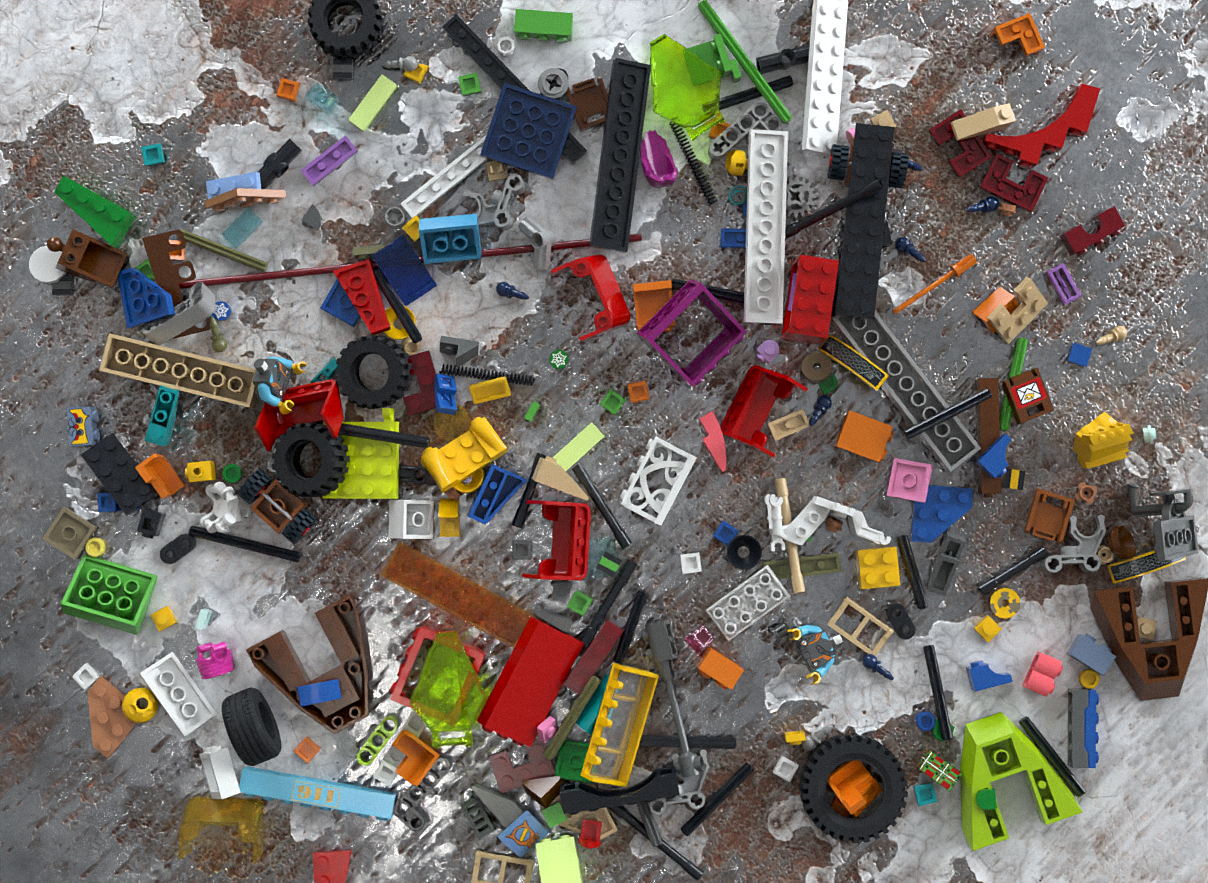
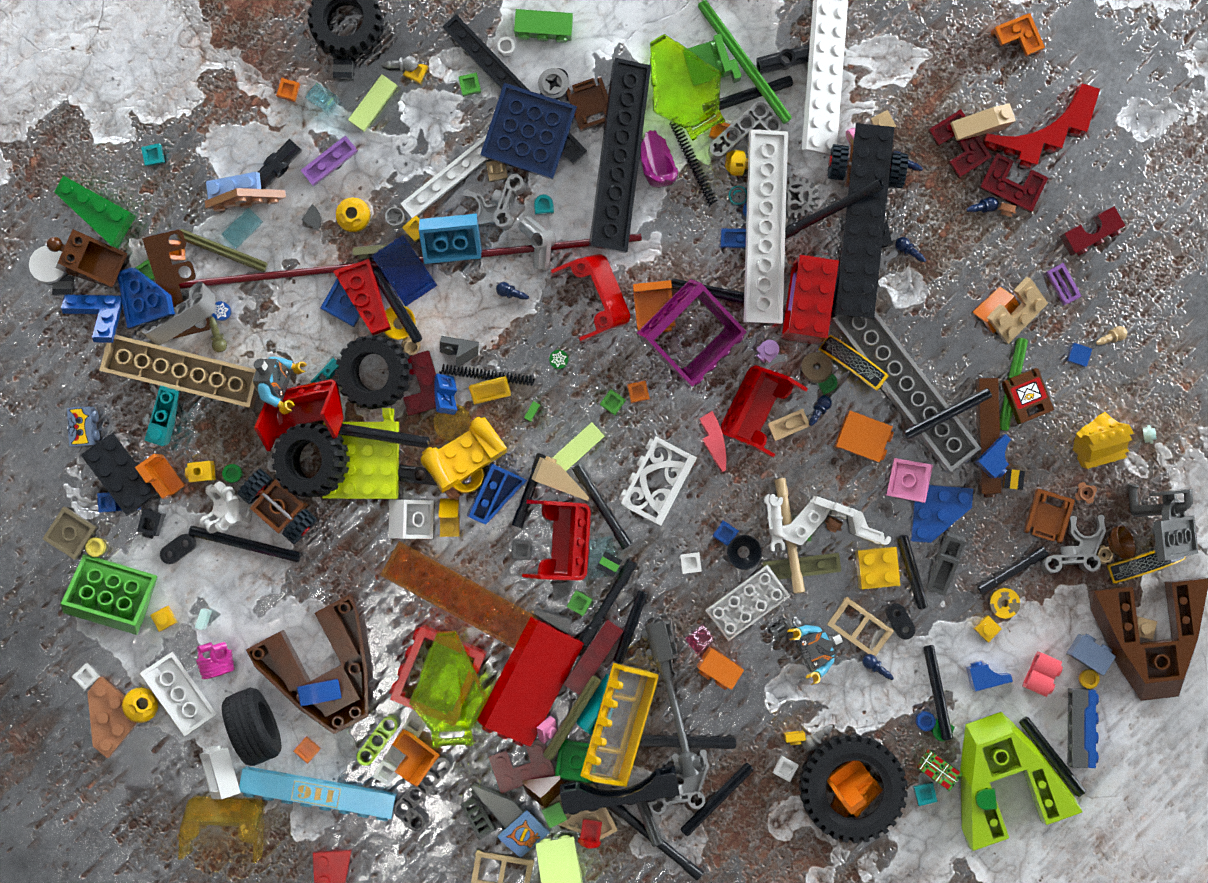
orange piece [893,253,977,314] -> none
none -> blue plate [61,295,123,343]
none -> yellow piece [336,197,371,232]
none -> teal tile [534,194,554,215]

